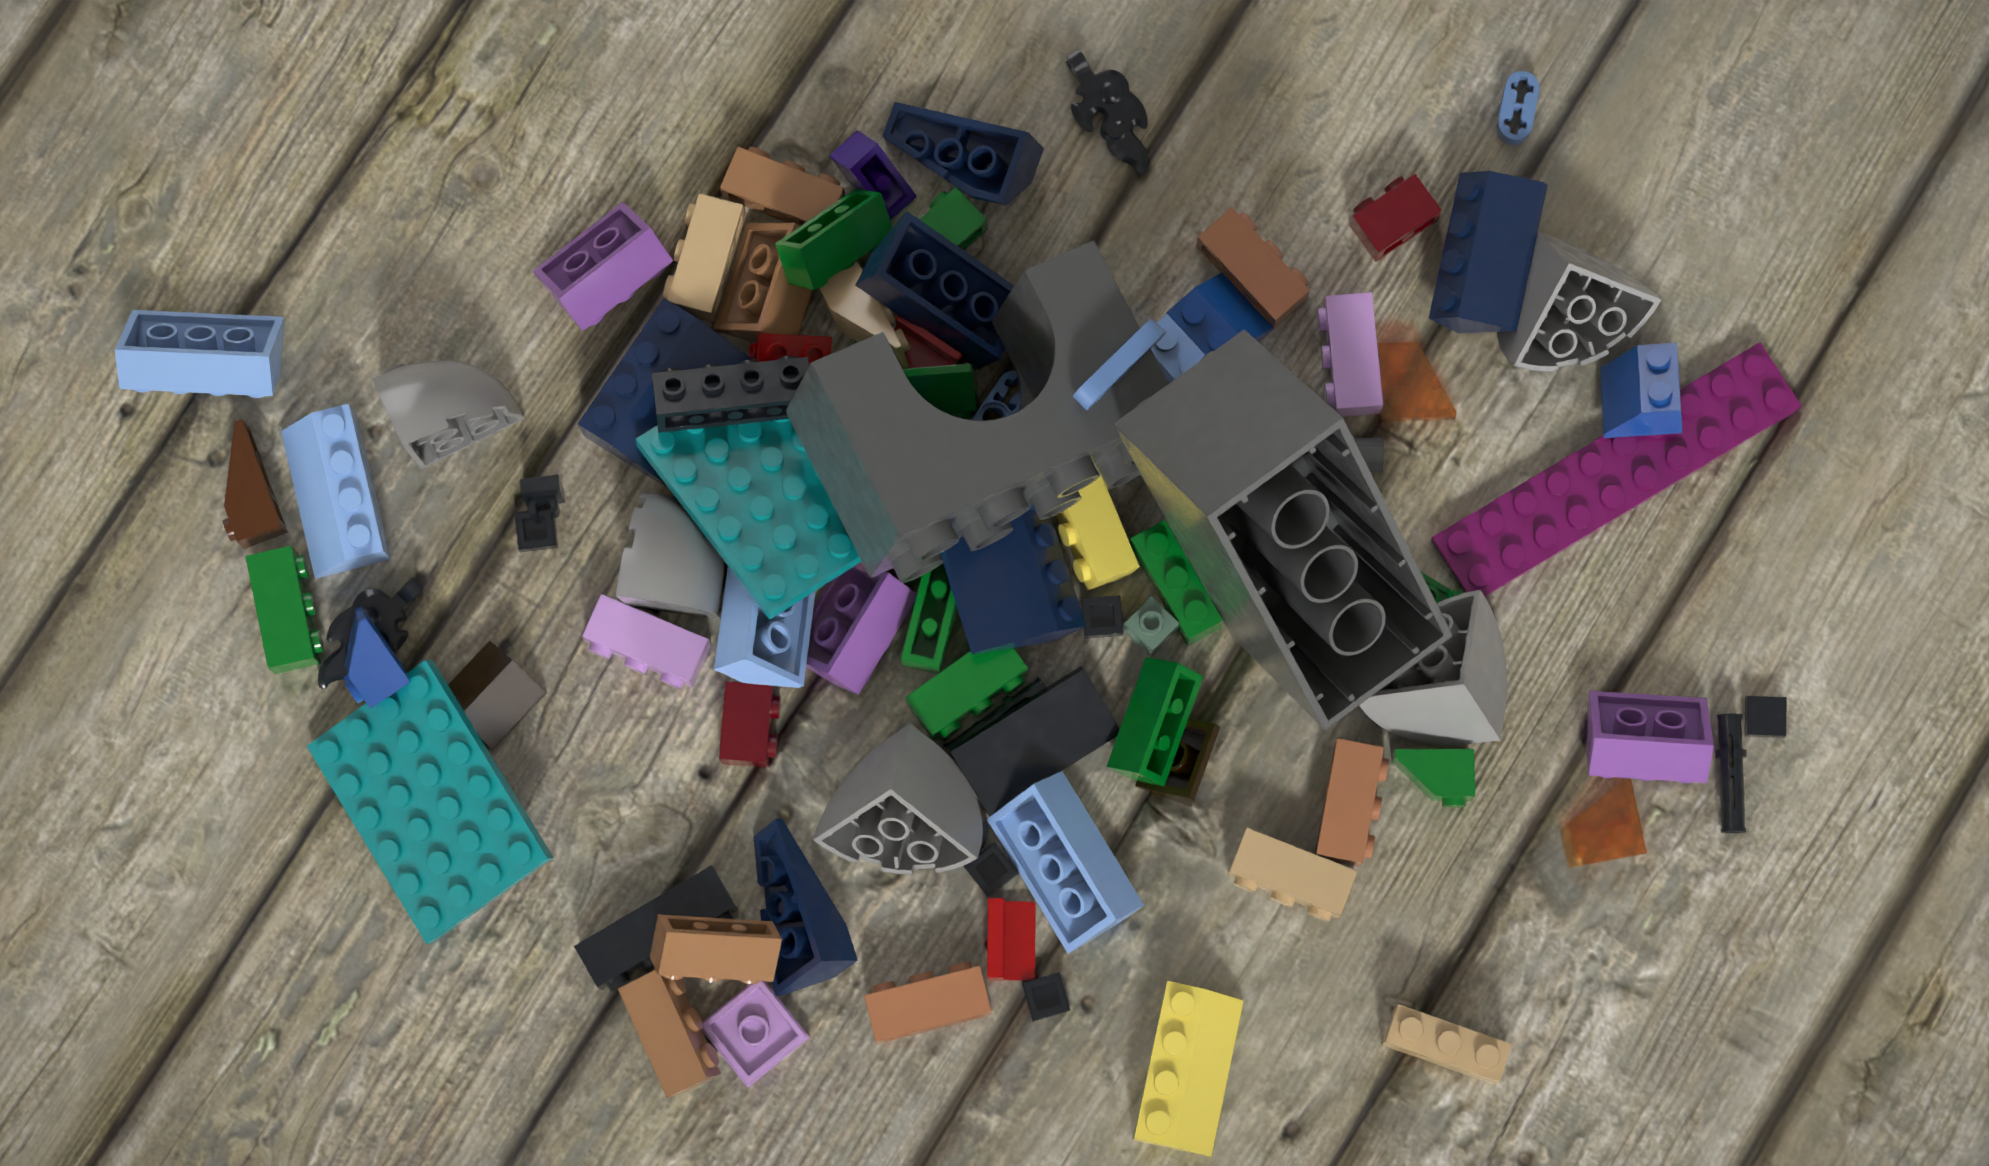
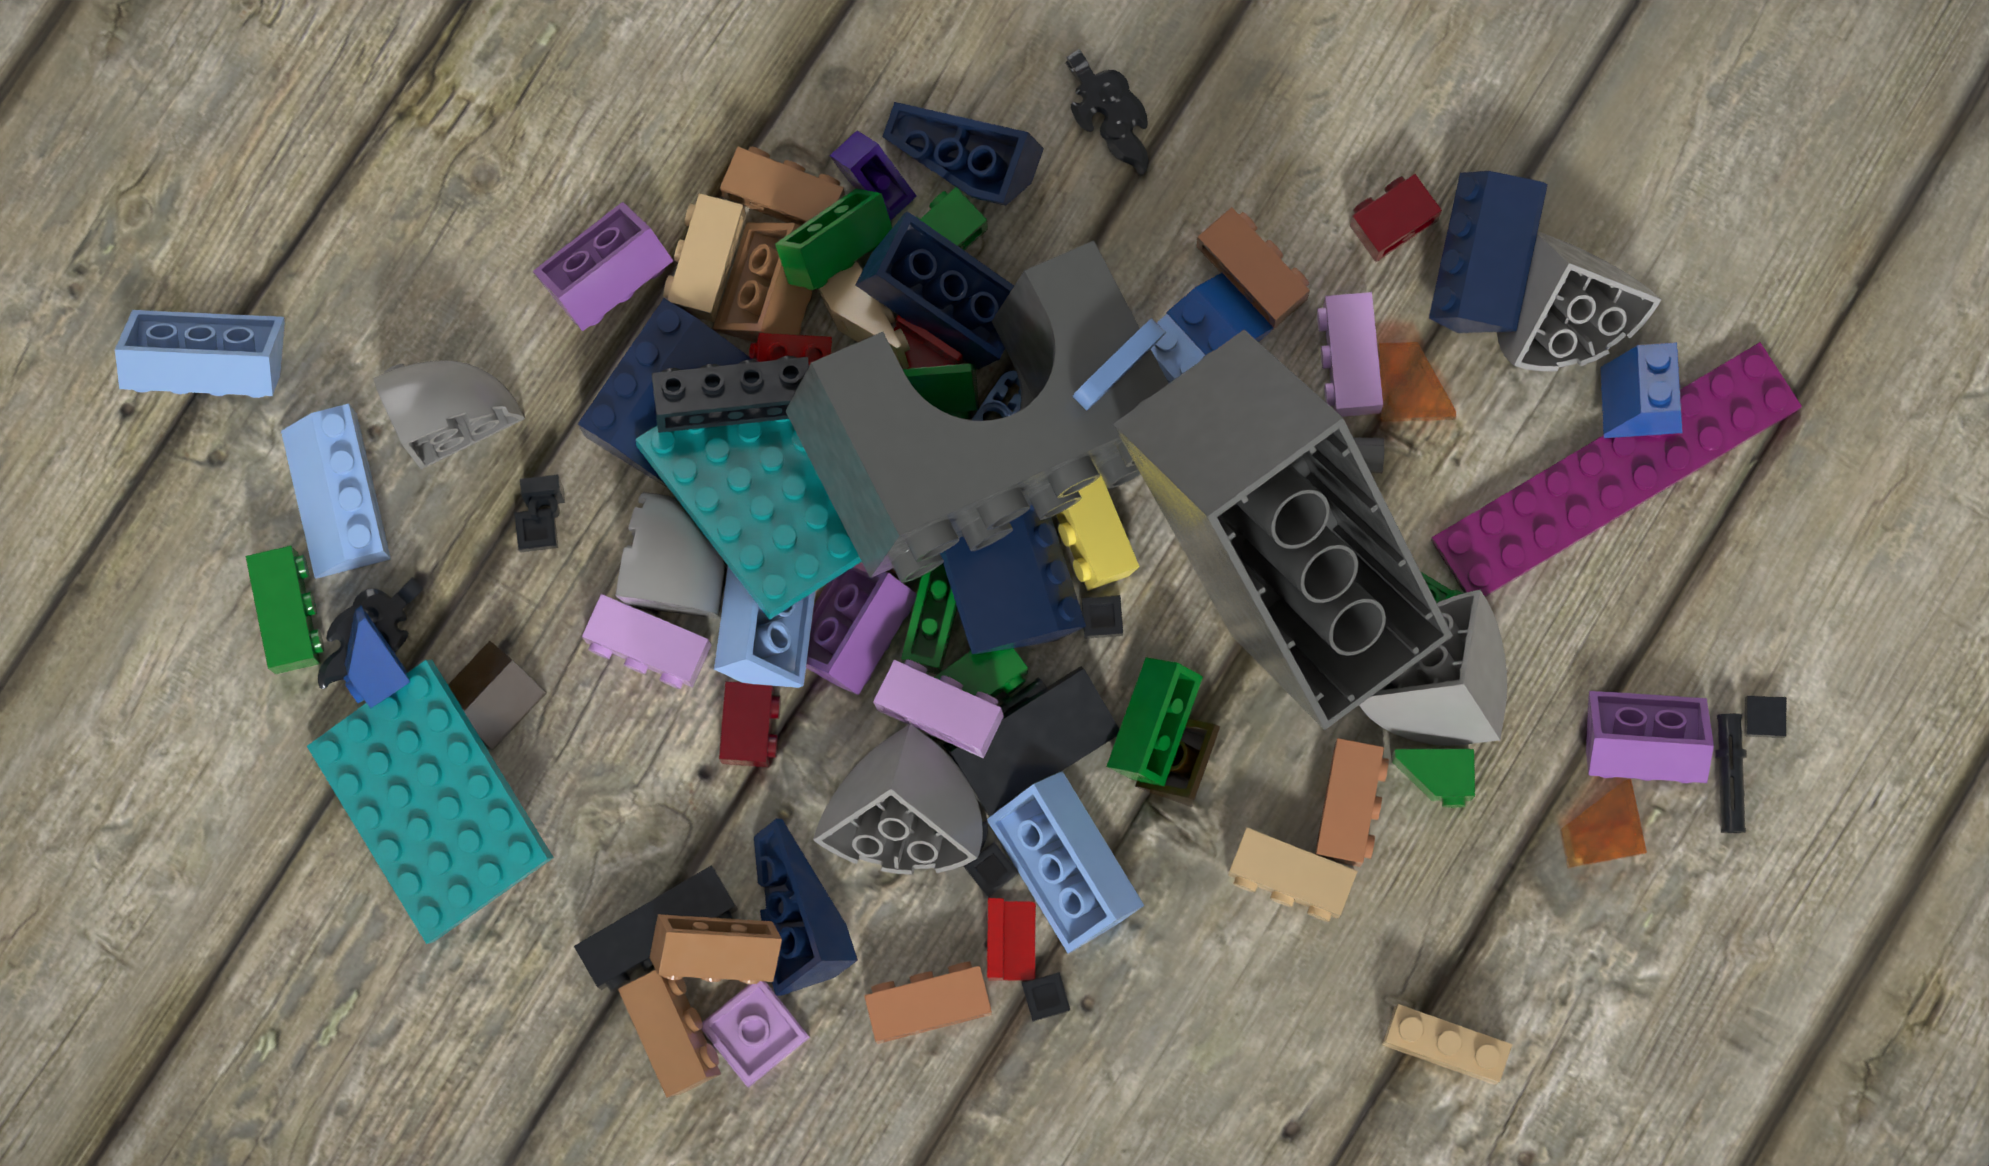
reddish brown slope [223,419,288,549] -> none
sand green brick [1123,597,1179,658] -> none
green brick [1130,520,1223,647] -> none
light yellow slope [1133,981,1244,1157] -> none
medium blue beam [1497,71,1539,145] -> none
none -> lavender brick [873,660,1004,758]

